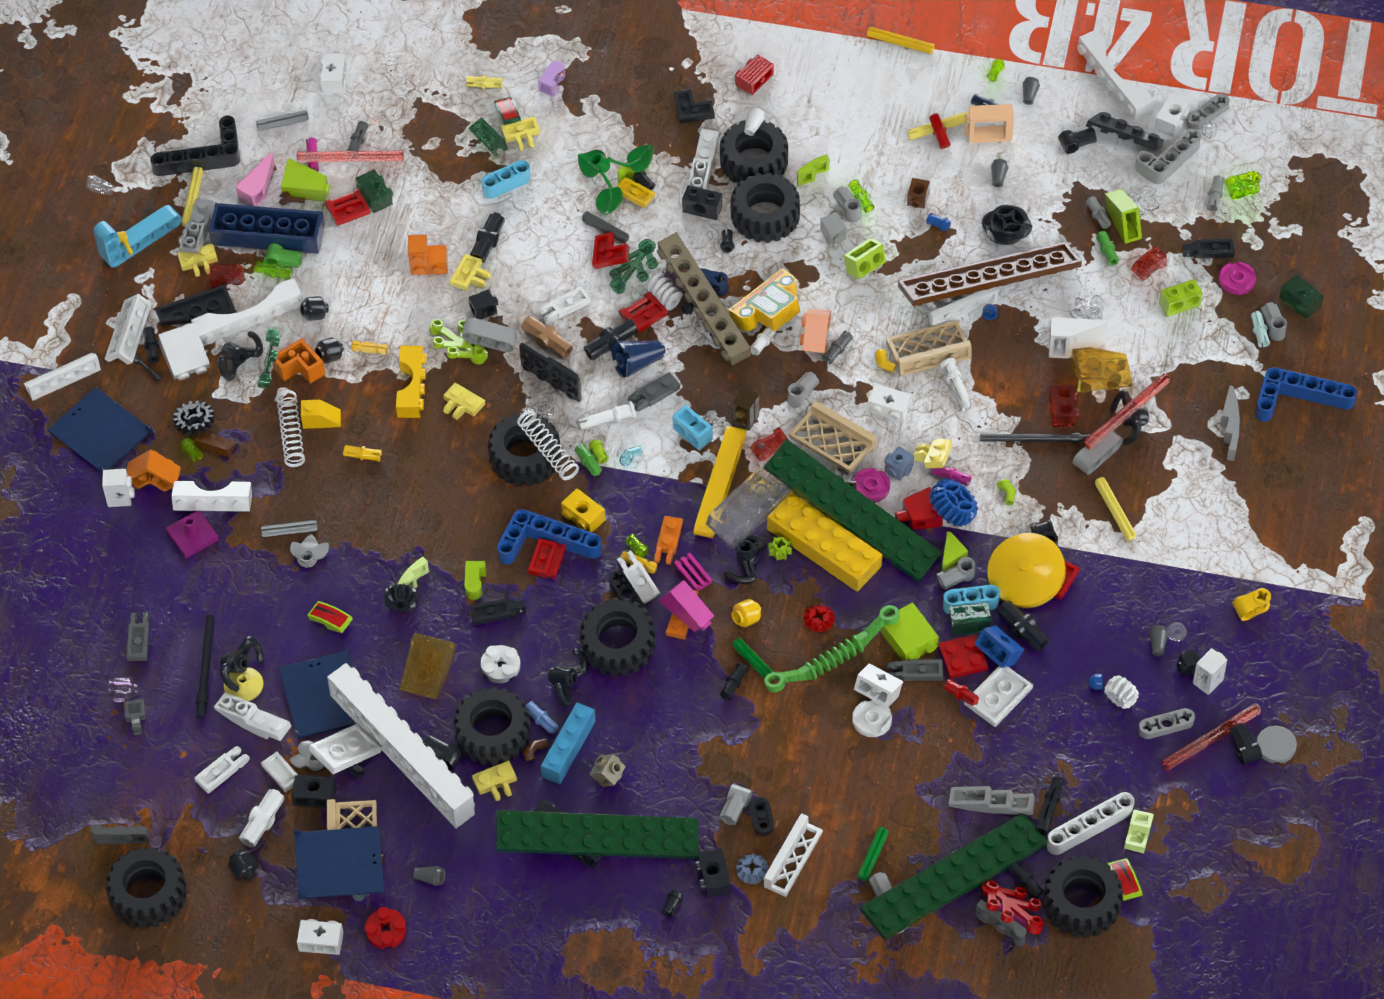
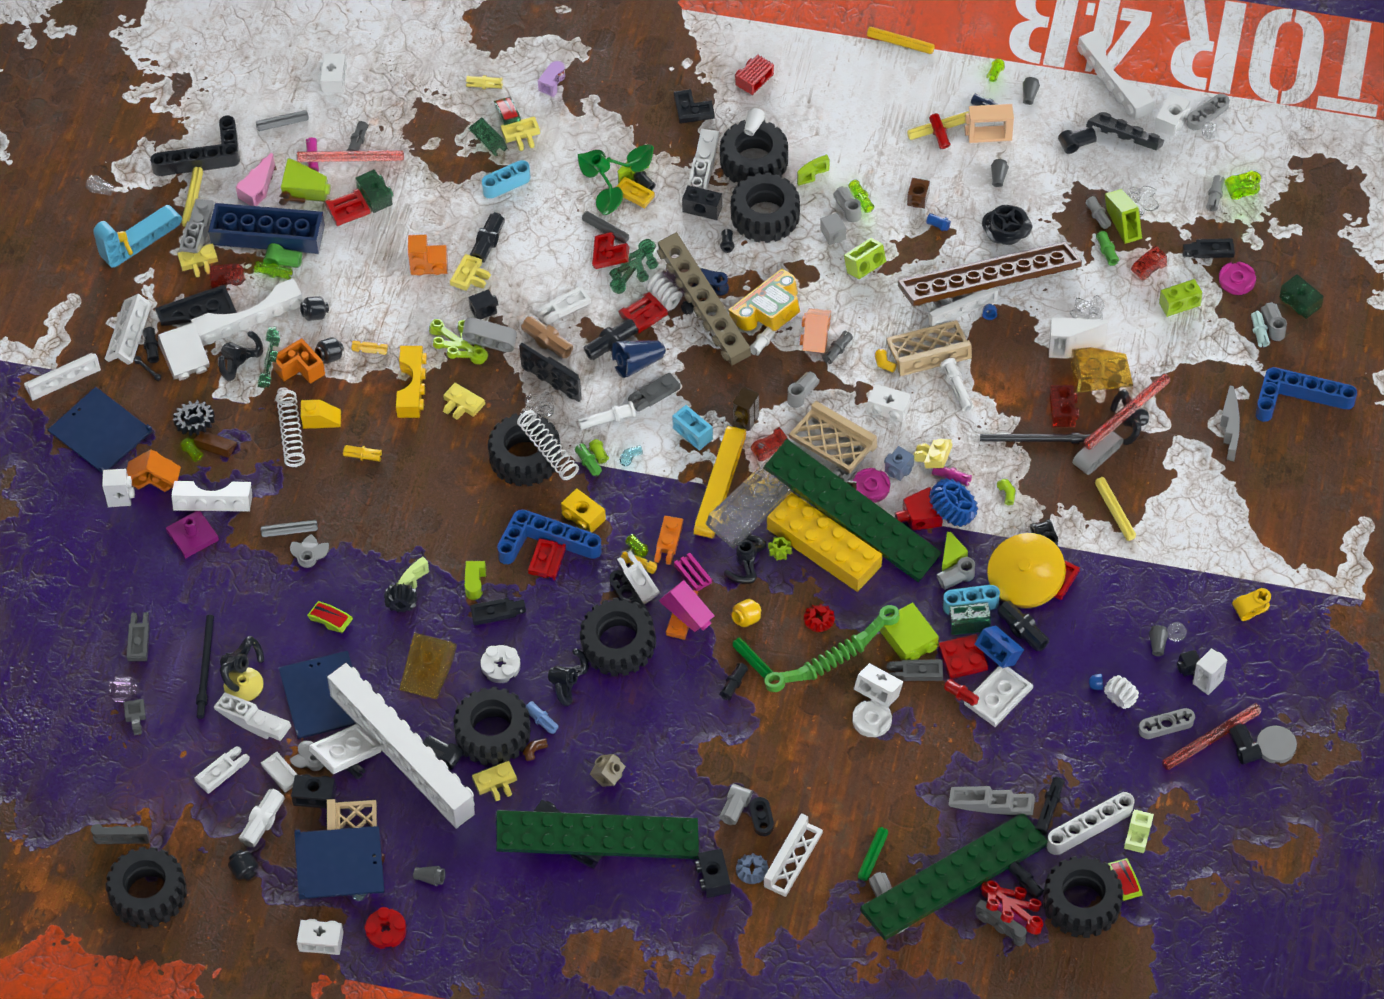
dark azure brick [541,703,596,784] -> none
black pin [661,890,683,918] -> none
light grey beam [1135,129,1201,184] -> none

